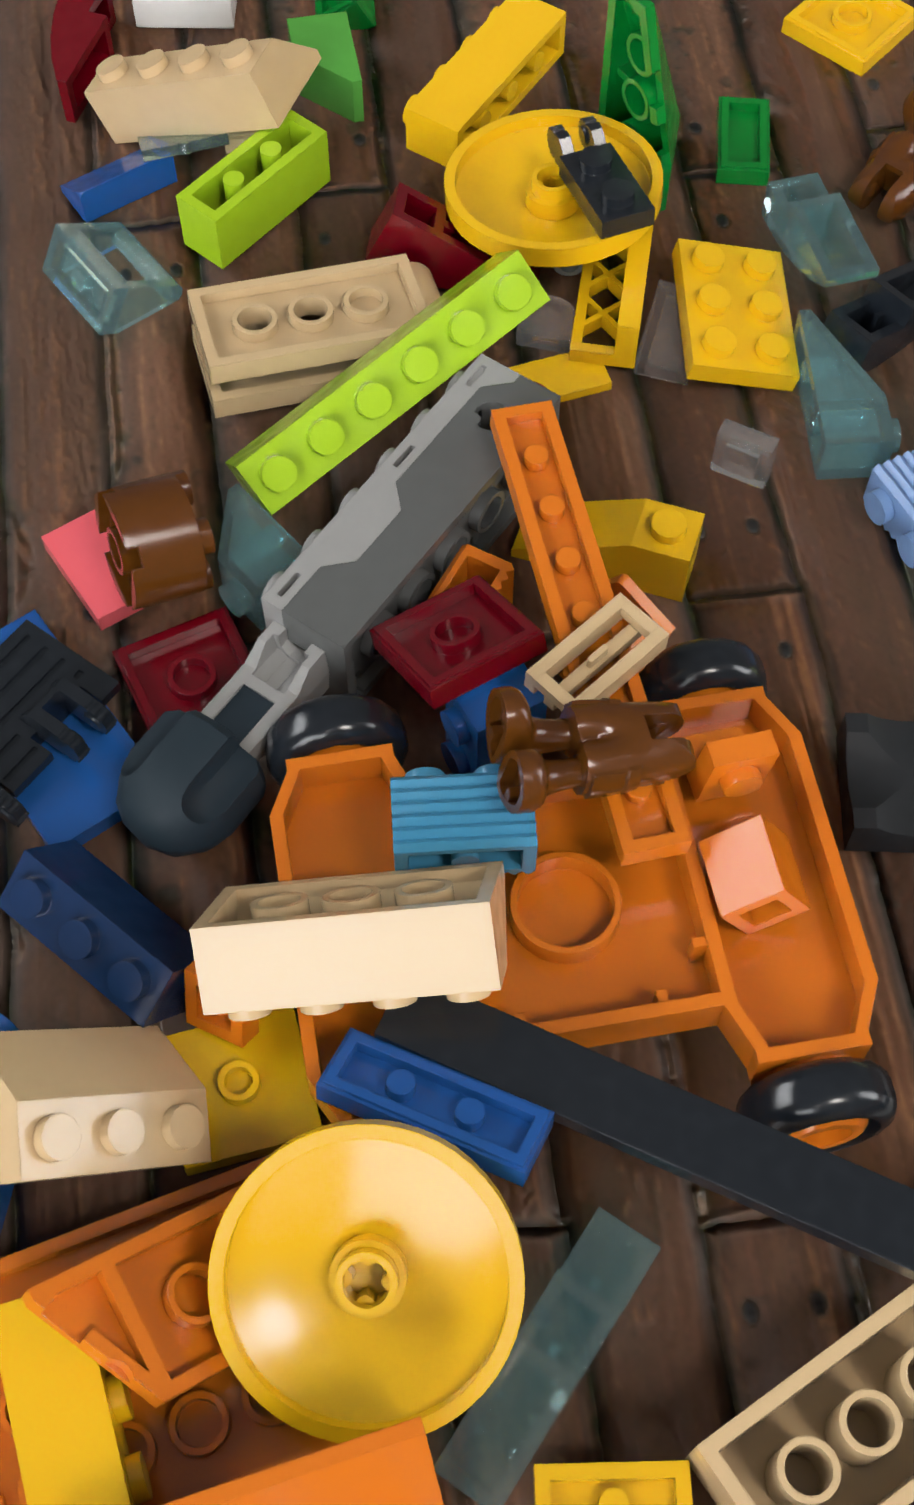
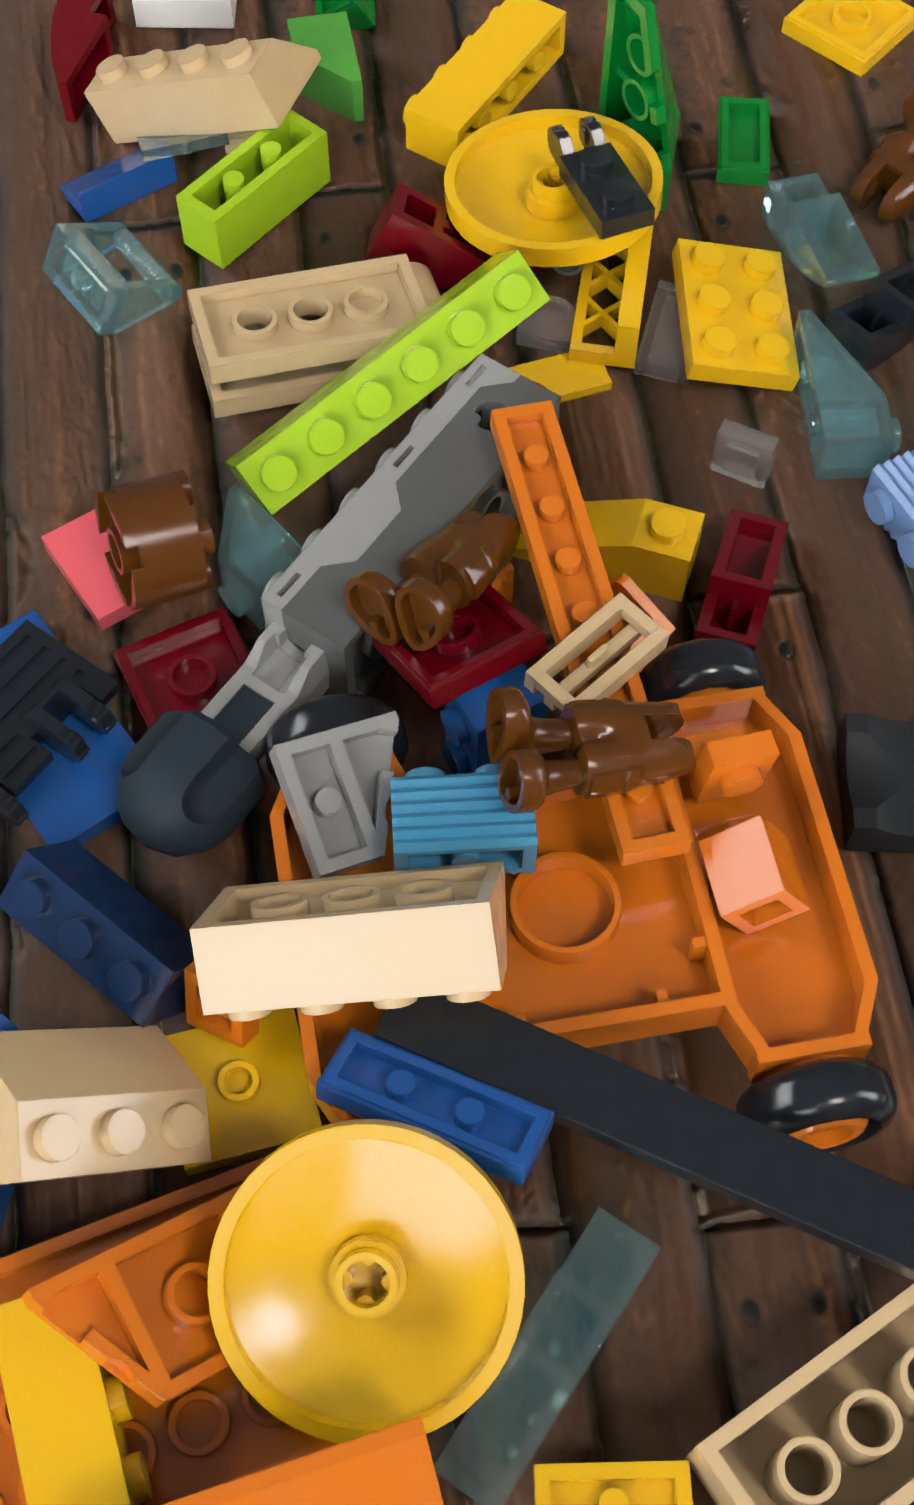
none -> light grey wing [269,711,399,878]
none -> reddish brown piece [343,510,521,651]
none -> dark red slope [693,509,789,652]

